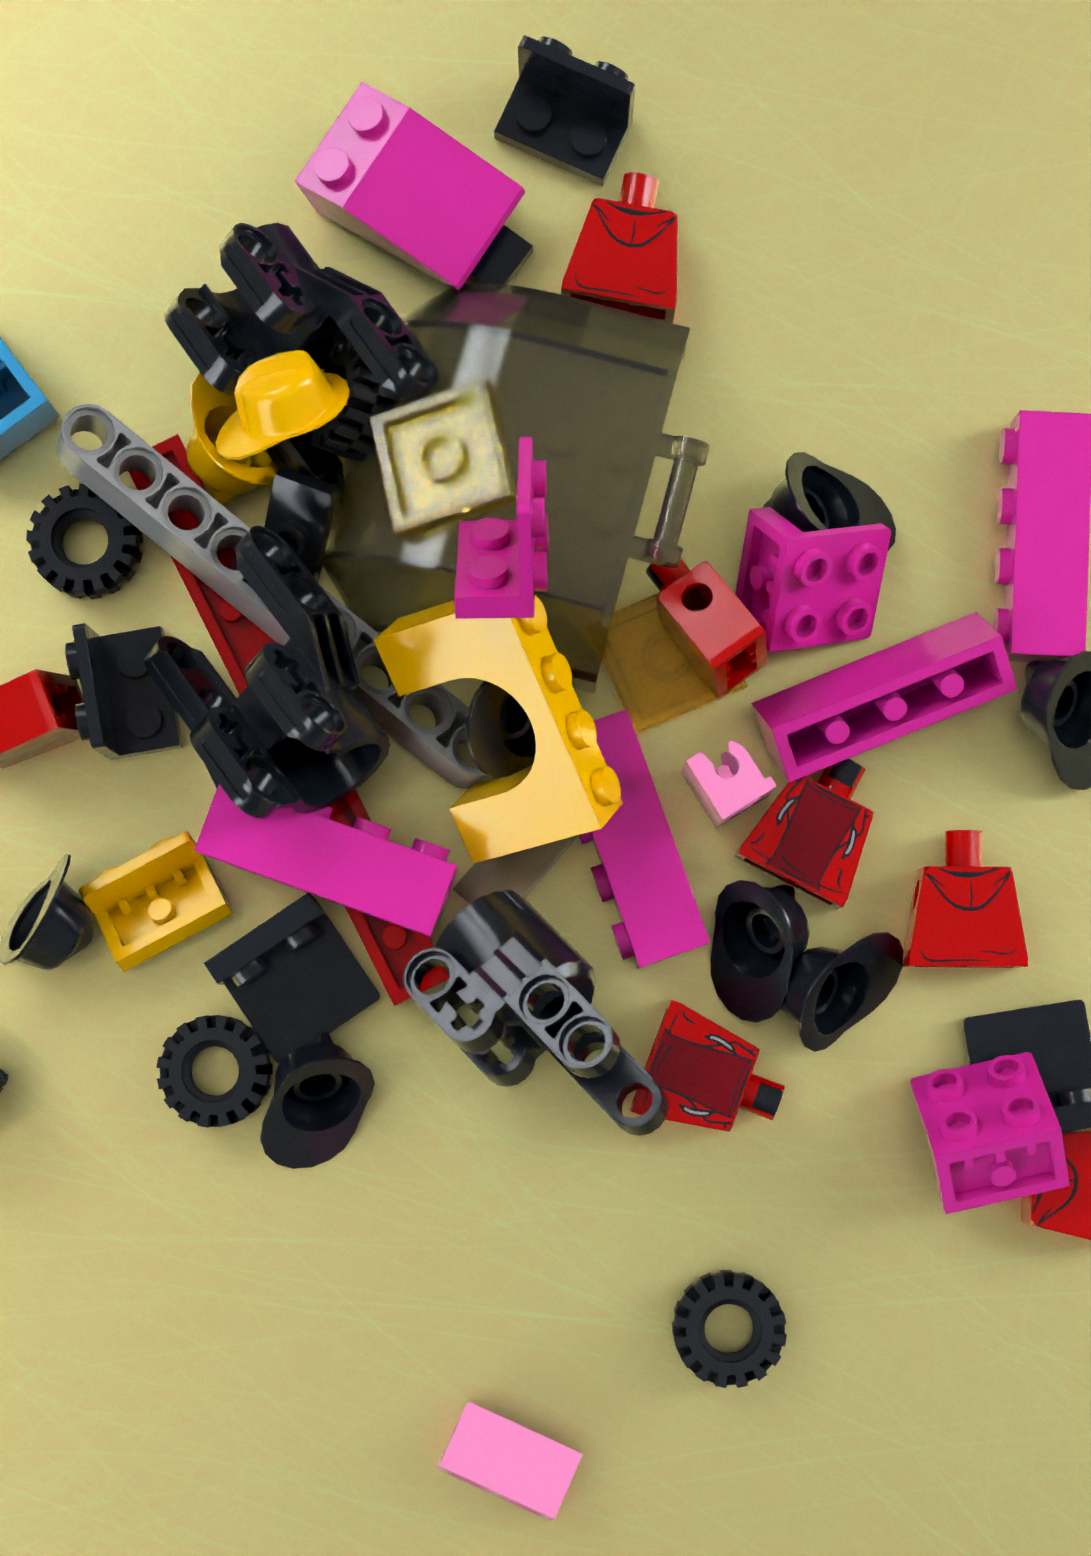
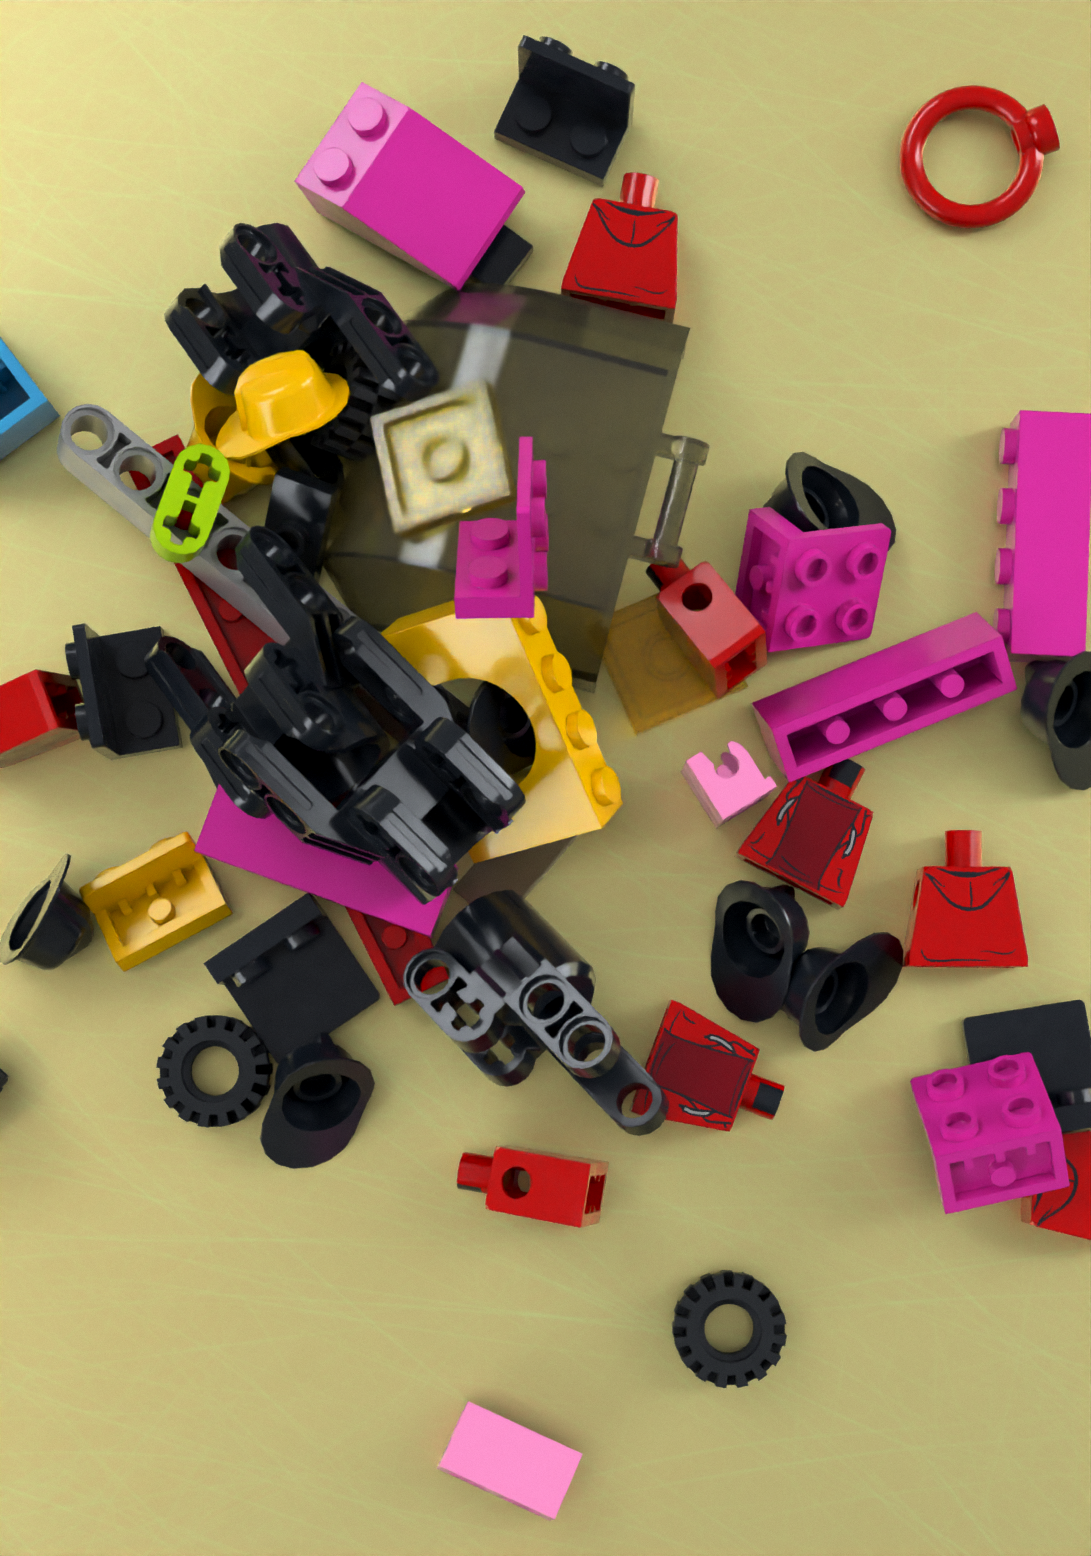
black tyre [26,483,143,600] -> none
dark pink brick [578,709,710,969] -> none
none -> lime beam [150,444,230,563]
none -> black piece [218,616,526,905]
none -> red torso [457,1145,609,1228]
none -> red piece [899,85,1060,229]

